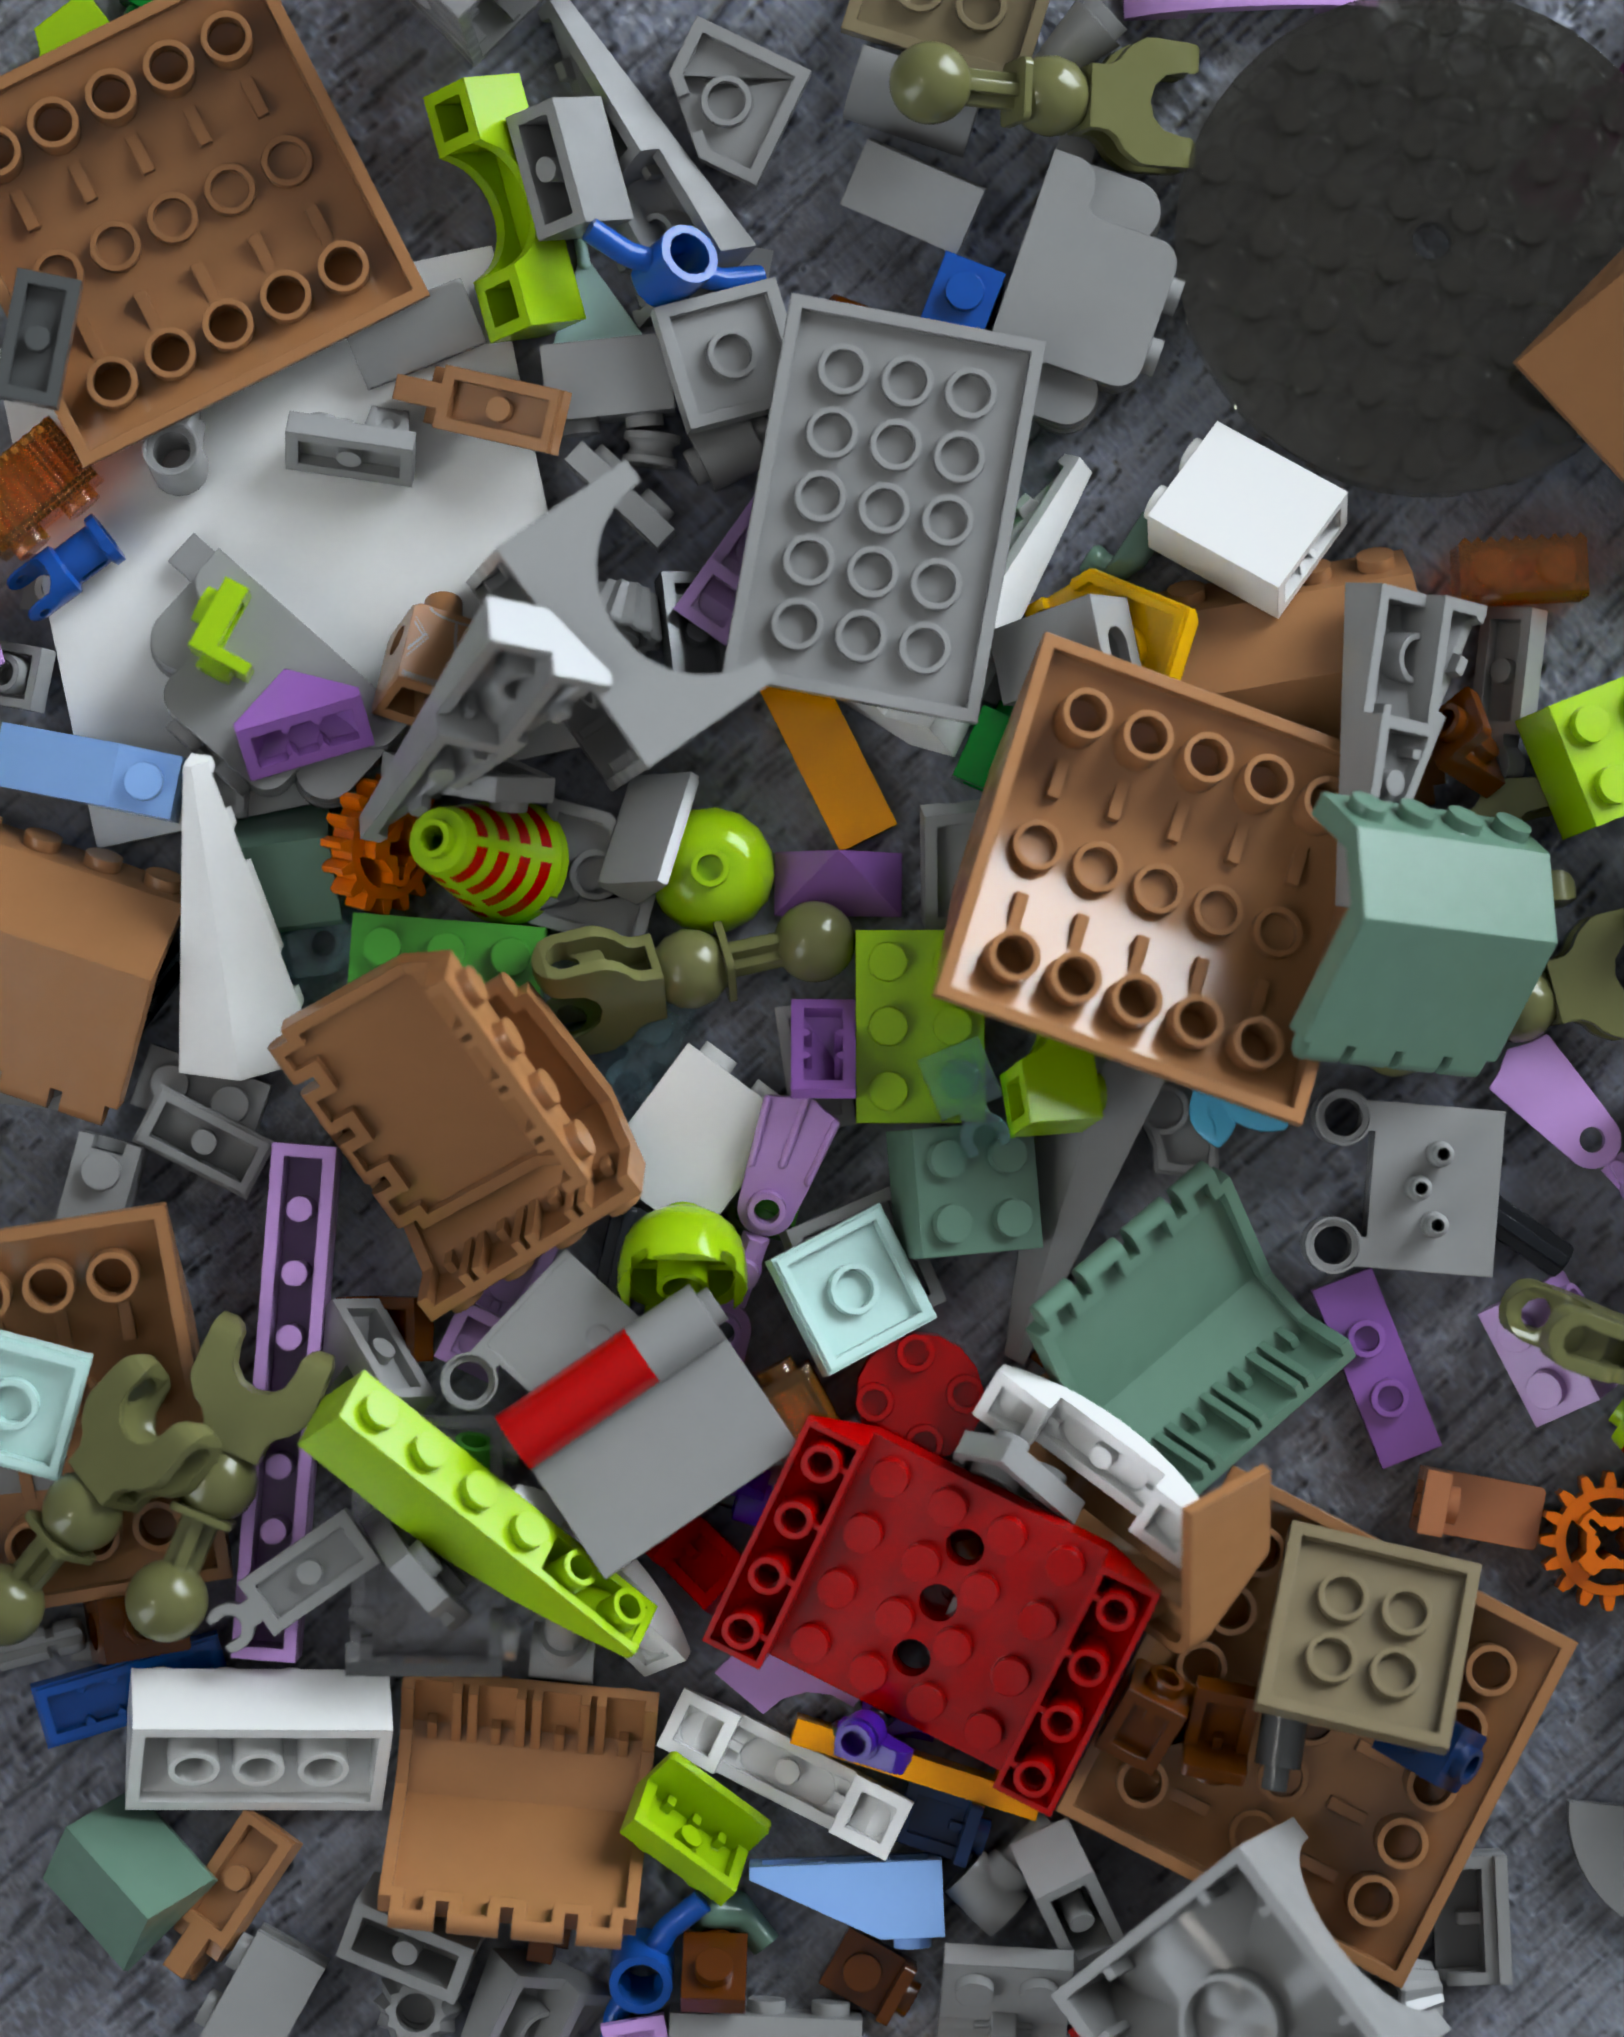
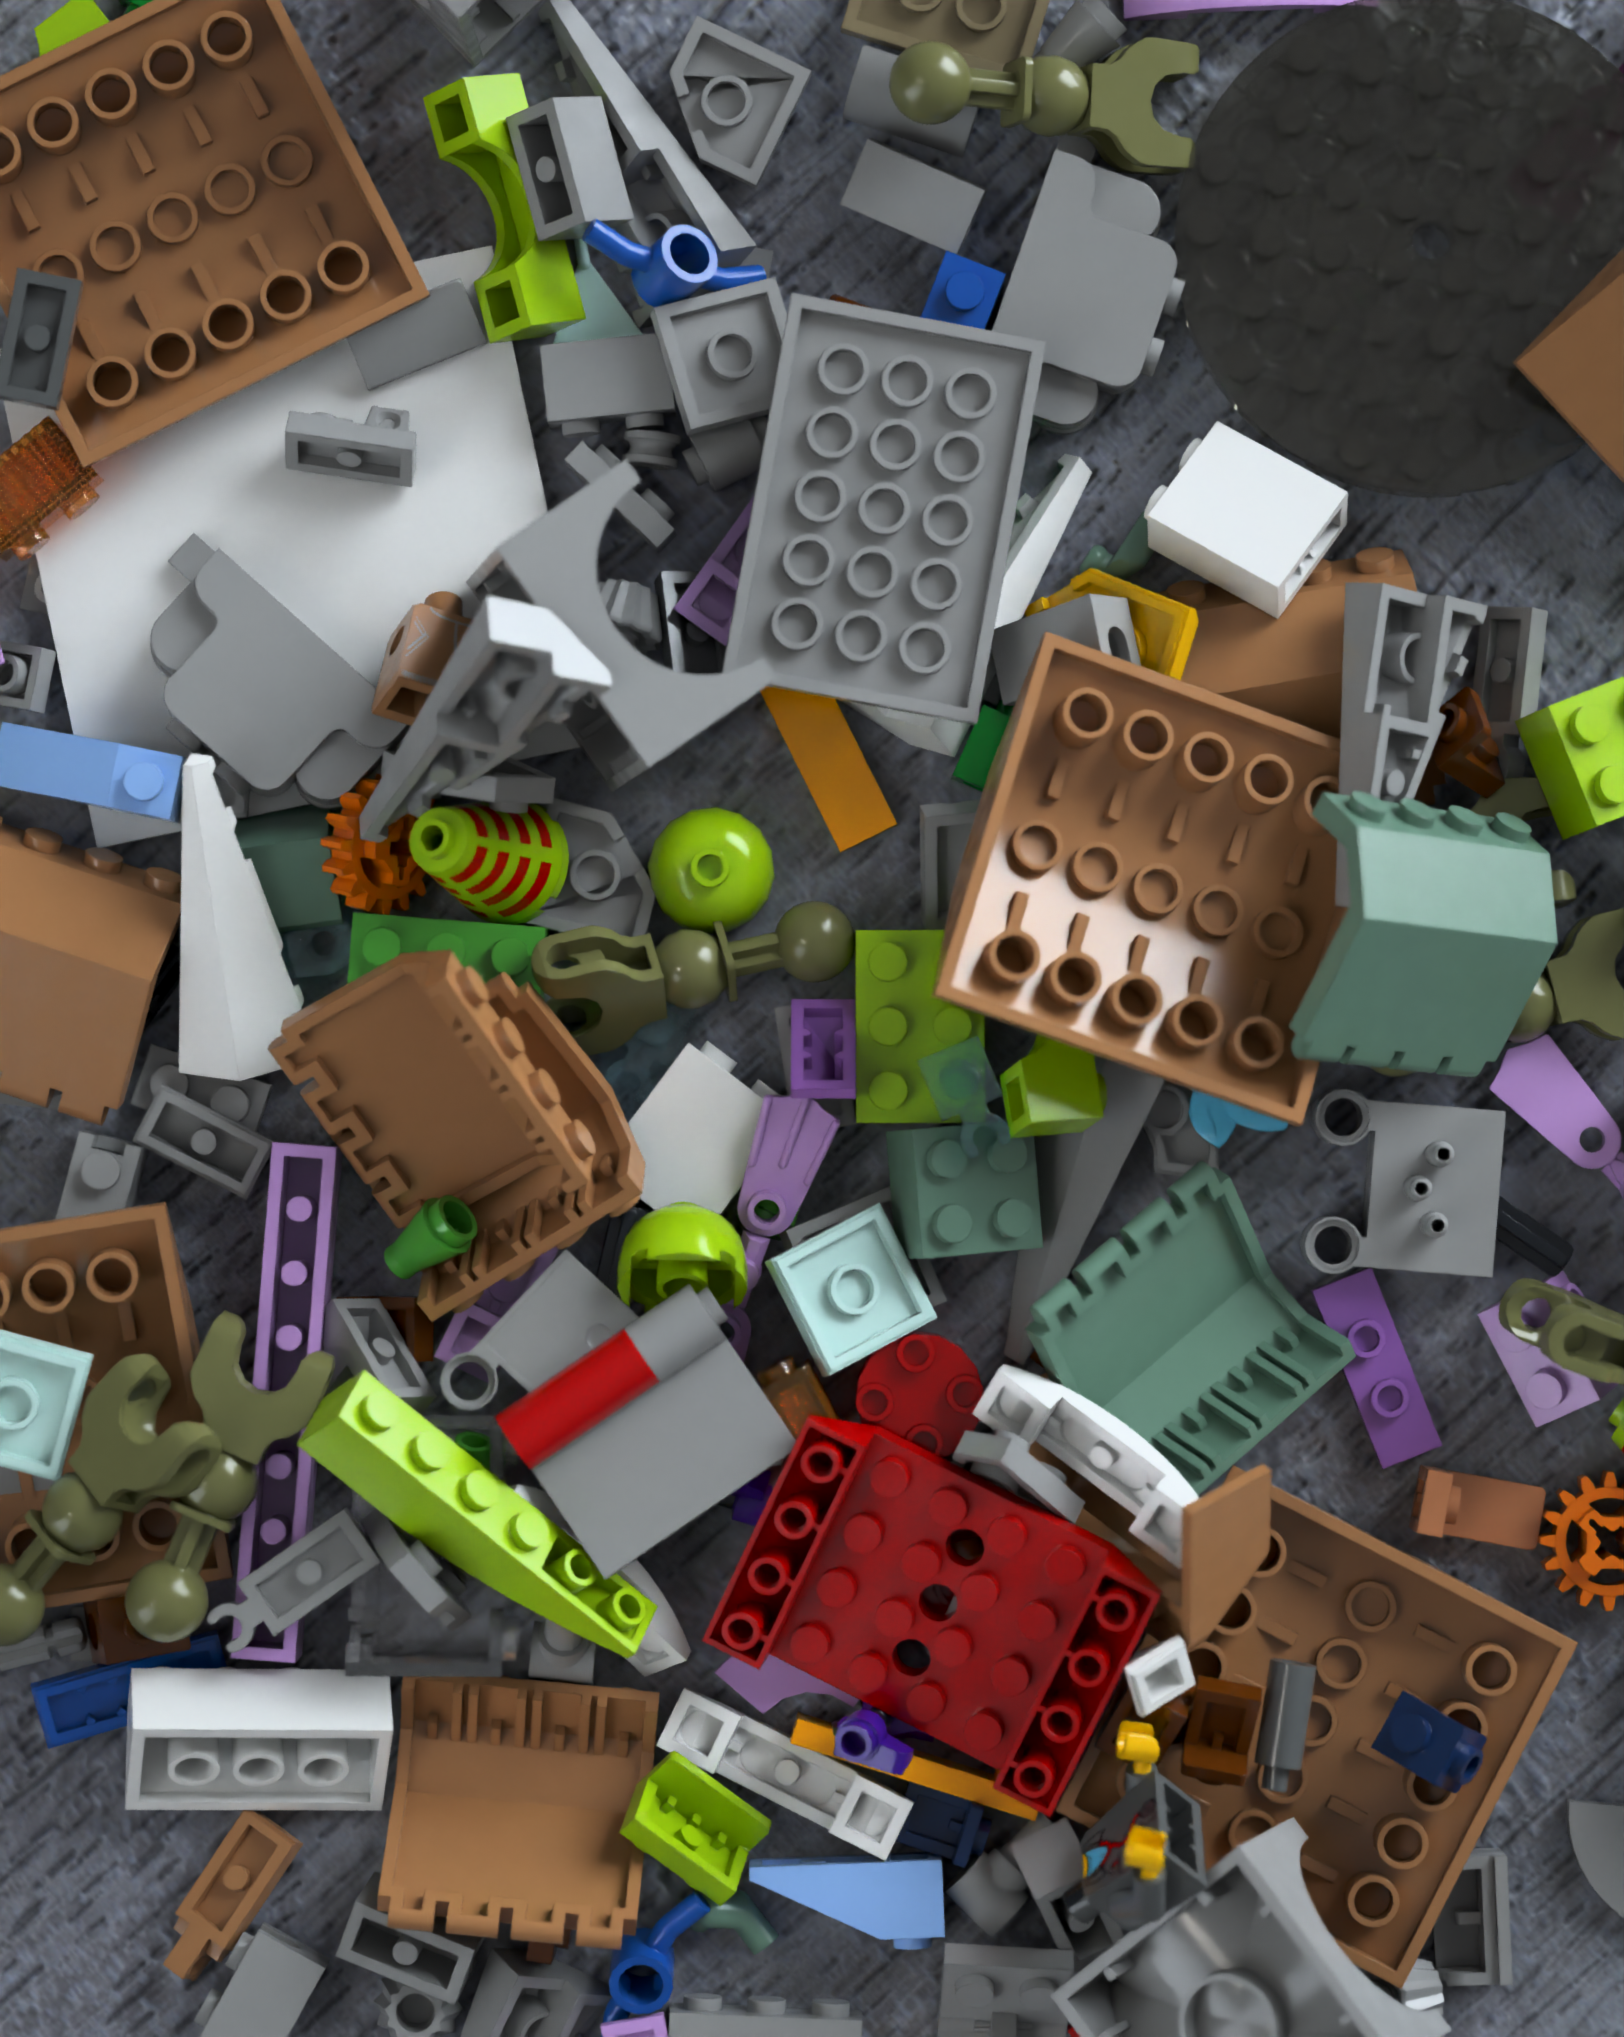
blue piece [6,513,126,621] -> none
sand green slope [42,1793,218,1971] -> none
light grey pin [142,411,209,496] -> none
lime bracket [188,576,254,685] -> none
medium lavender slope [233,668,375,781] -> none
medium nougat hinge [392,364,572,456] -> none
light grey slope [598,772,699,905] -> none
red bracket [645,1515,742,1616] -> none
reddish brown bracket [681,1928,748,2014] -> none
medium lavender slope [774,850,902,917] -> none
reddish brown bracket [819,1926,922,2026] -> none
dark tan plate [1252,1520,1482,1756] -> none
clear orange brick [1450,532,1590,606] -> none
none -> bright green cone [384,1195,477,1279]
none -> dark grey torso [1063,1721,1207,1931]
none -> white slope [1124,1635,1196,1717]

